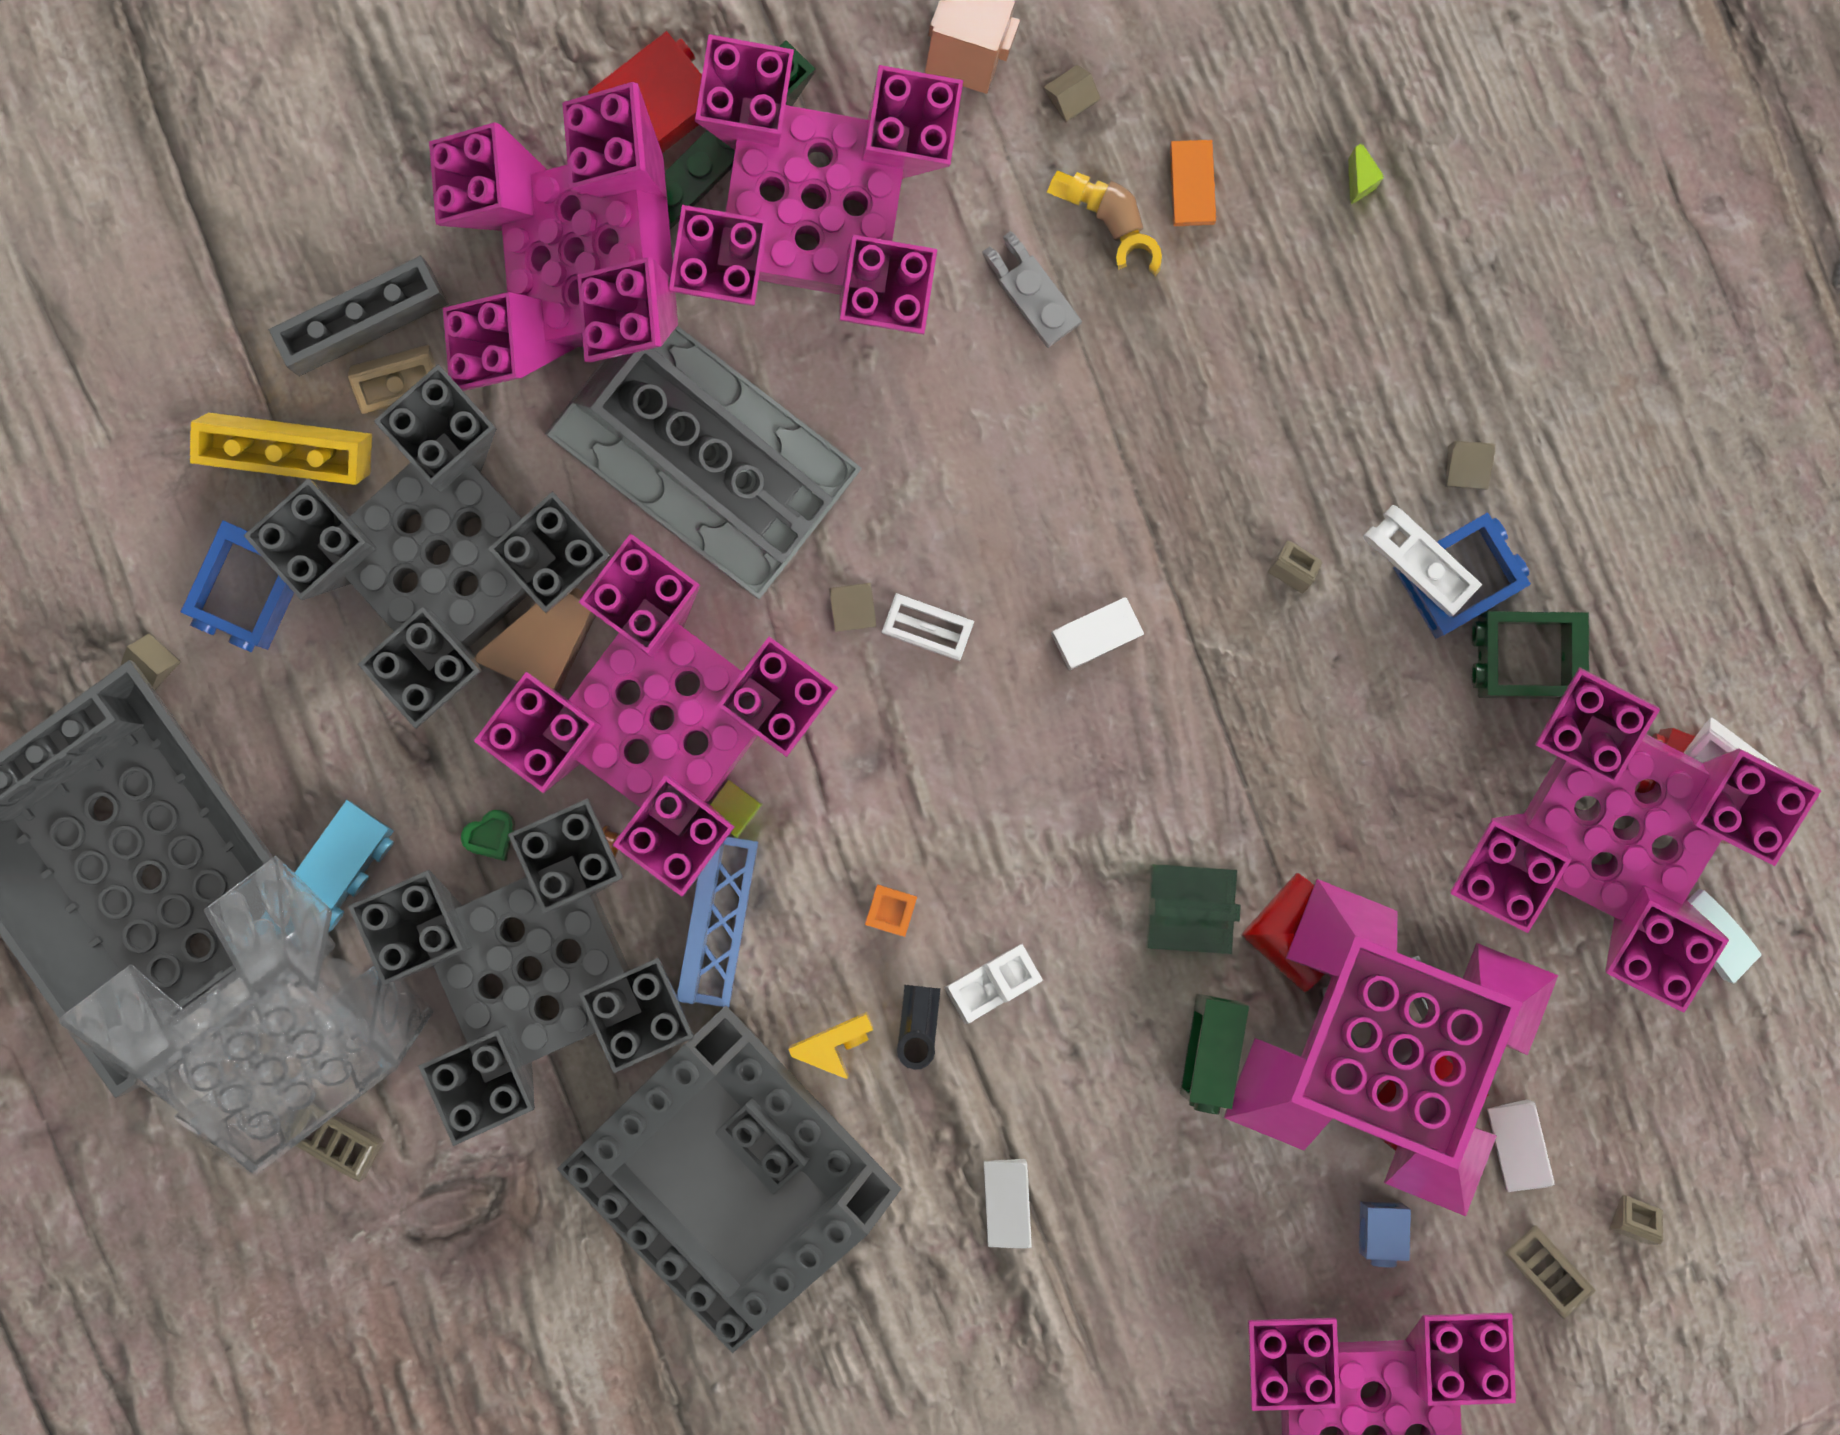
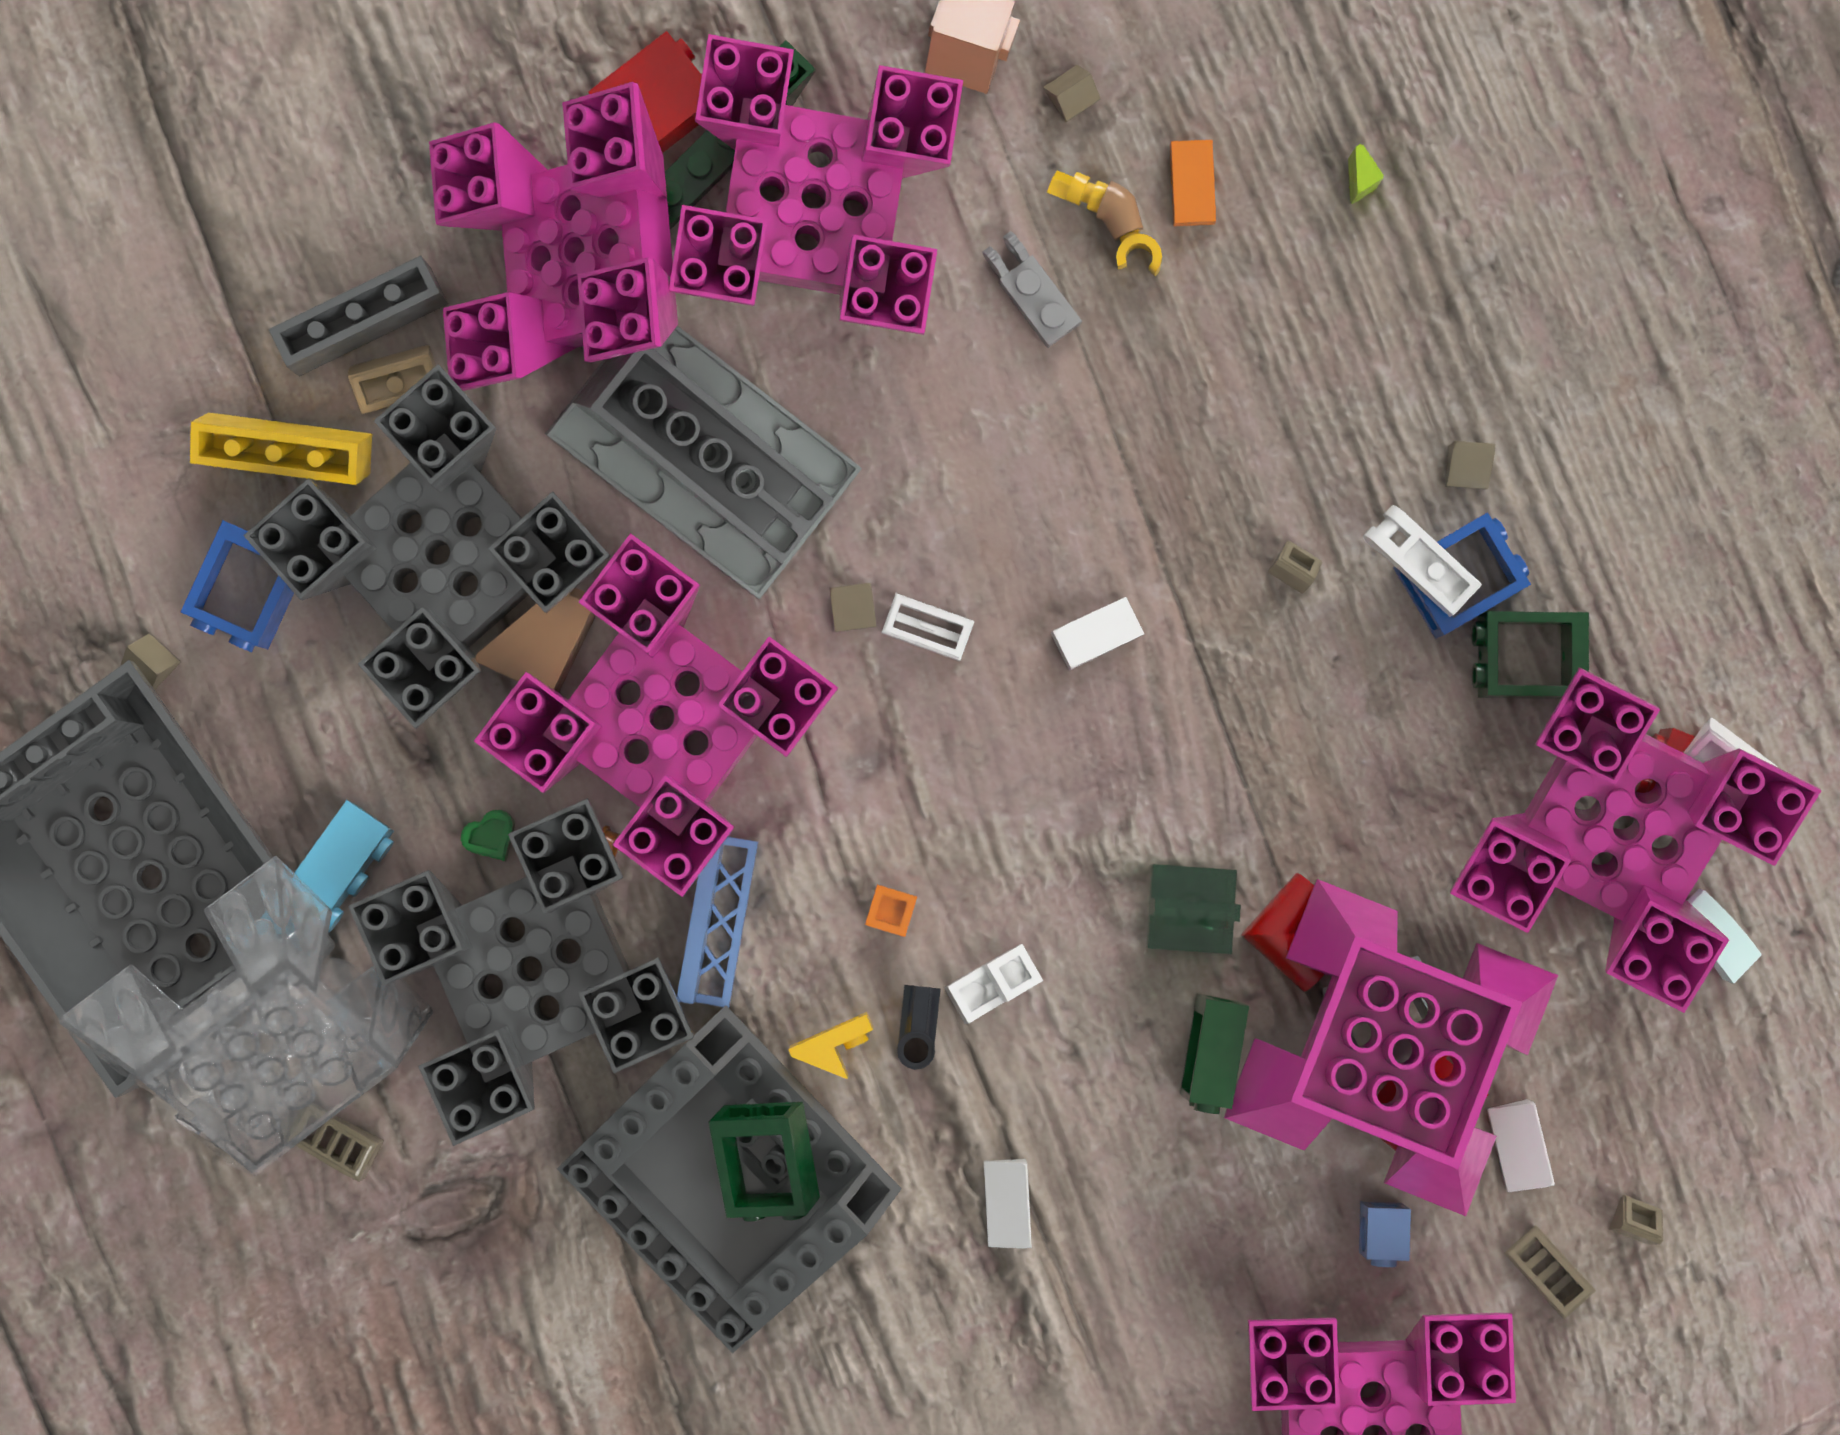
lime slope [710,780,763,838] -> none
none -> dark green window [708,1102,820,1222]

